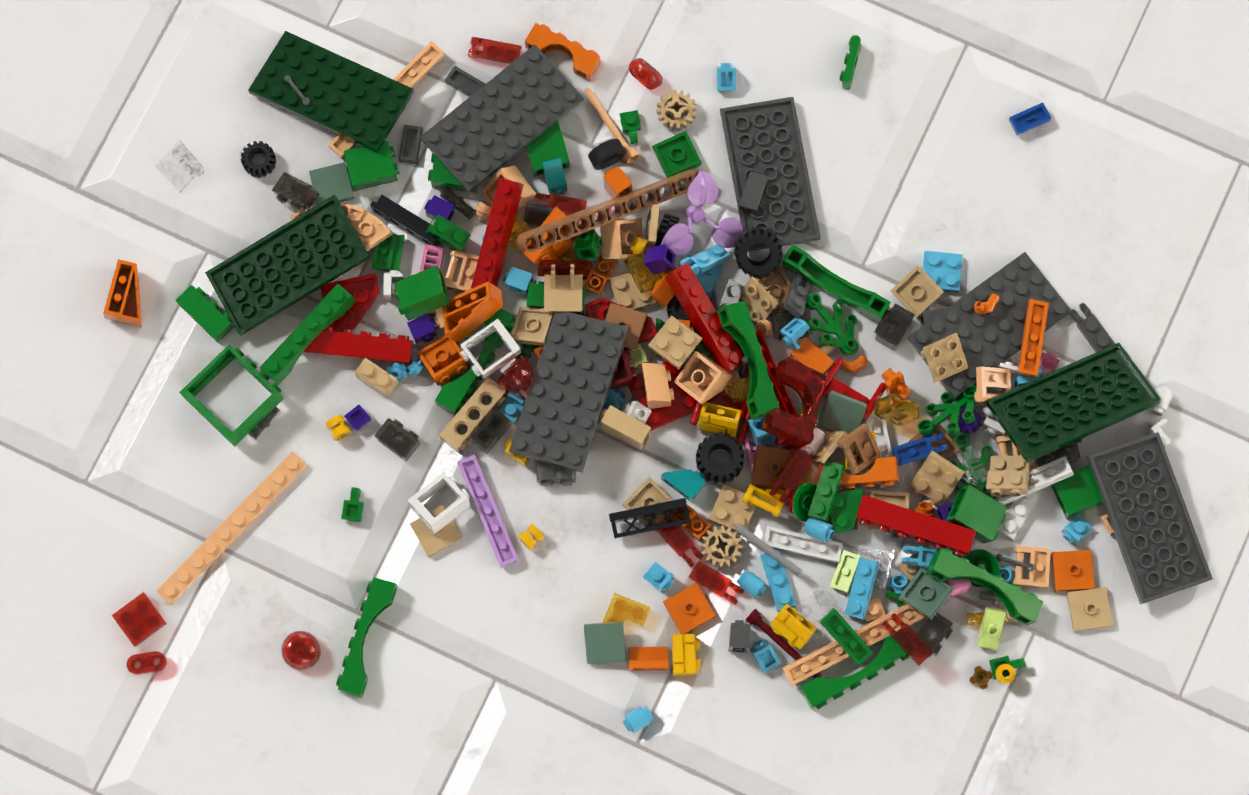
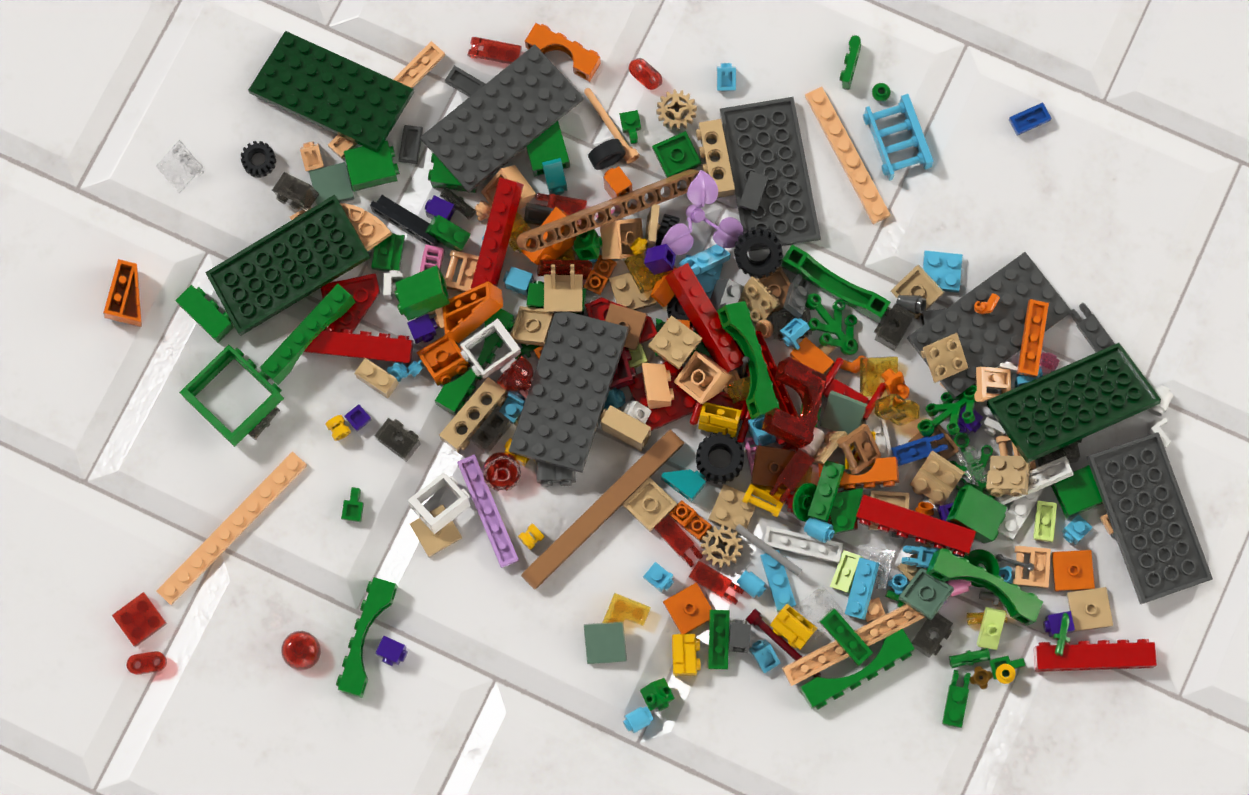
dark grey hinge [284,75,310,106] -> none
black fence [609,498,691,539] -> none
orange panel [629,647,668,671] -> none
clear red hinge [882,613,933,666] -> none
none -> light nougat bracket [300,141,324,171]
none -> dark purple brick [375,636,408,666]
none -> clear red cylinder [483,452,521,491]
none -> medium nougat beam [521,429,684,590]
none -> green brick [640,678,675,711]
none -> tan brick [696,119,735,198]
none -> green plate [708,610,730,669]
none -> light nougat plate [805,87,890,224]
none -> clear yellow plate [860,356,898,397]
none -> medium azure fence [863,94,934,181]
none -> green plate [872,83,891,102]
none -> dark grey cone [896,295,926,314]
none -> green hinge [942,670,971,728]
none -> green pin [949,648,990,668]
none -> yellowish green plate [1033,501,1057,542]
none -> red brick [1033,639,1157,672]
none -> dark purple brick [1043,611,1075,637]
none -> green piece [1053,613,1071,656]

